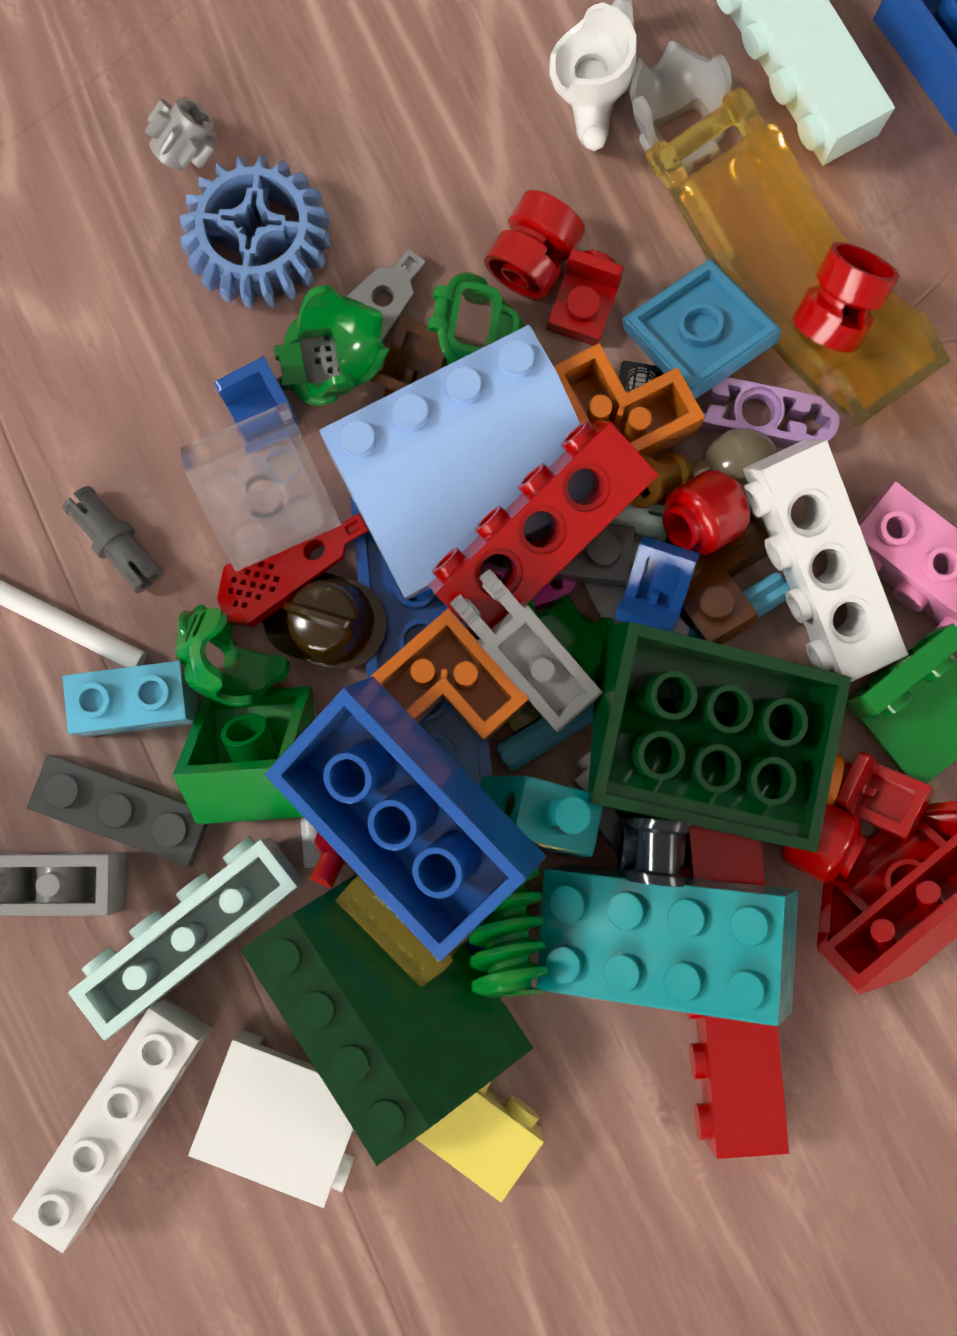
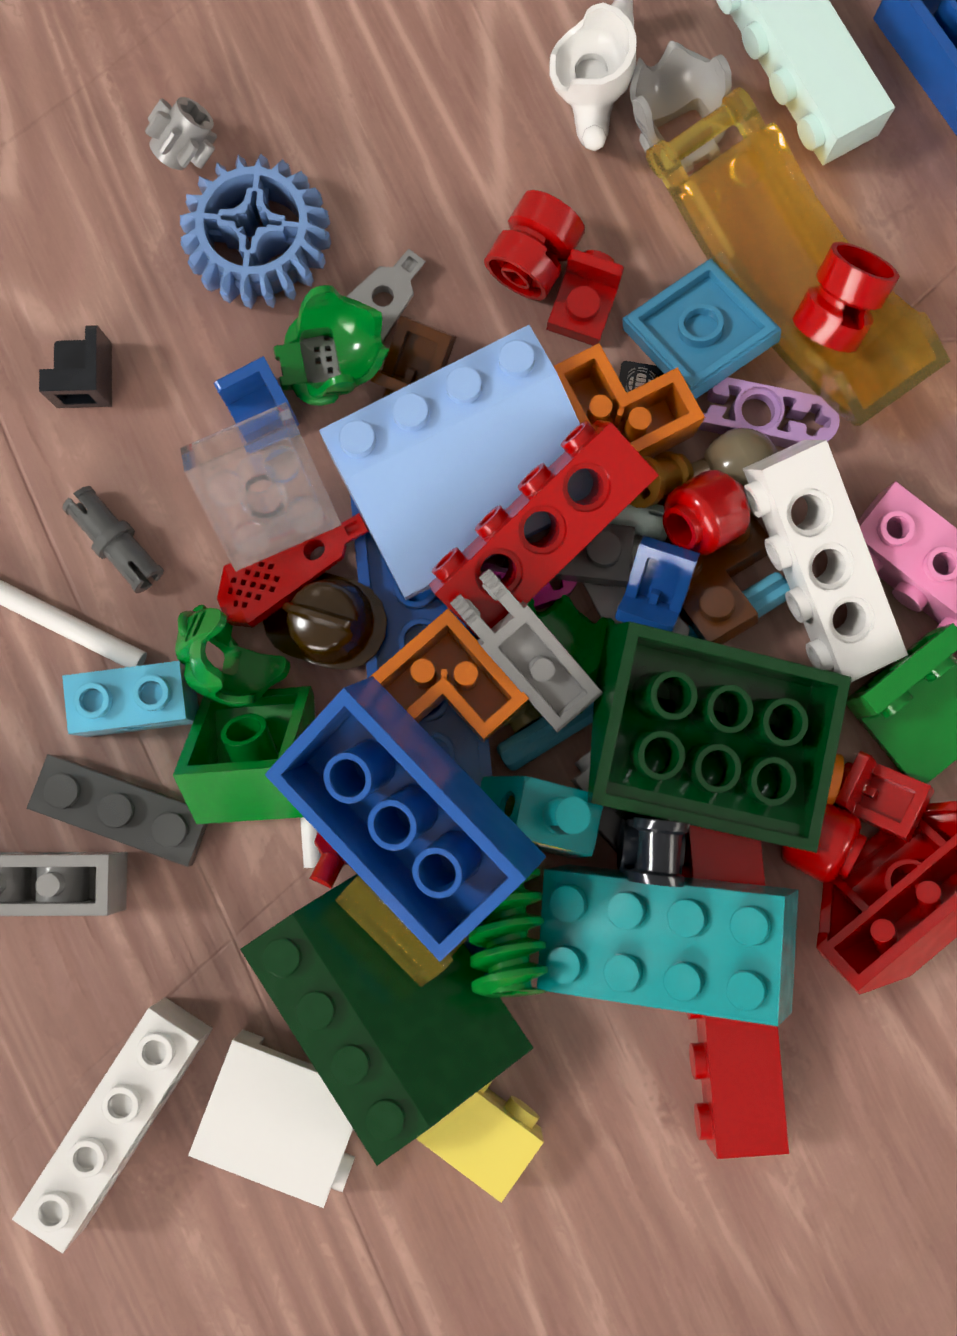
light aqua brick [68,836,306,1041] -> none
green helmet [427,272,526,365] -> none
none -> black panel [39,325,112,408]

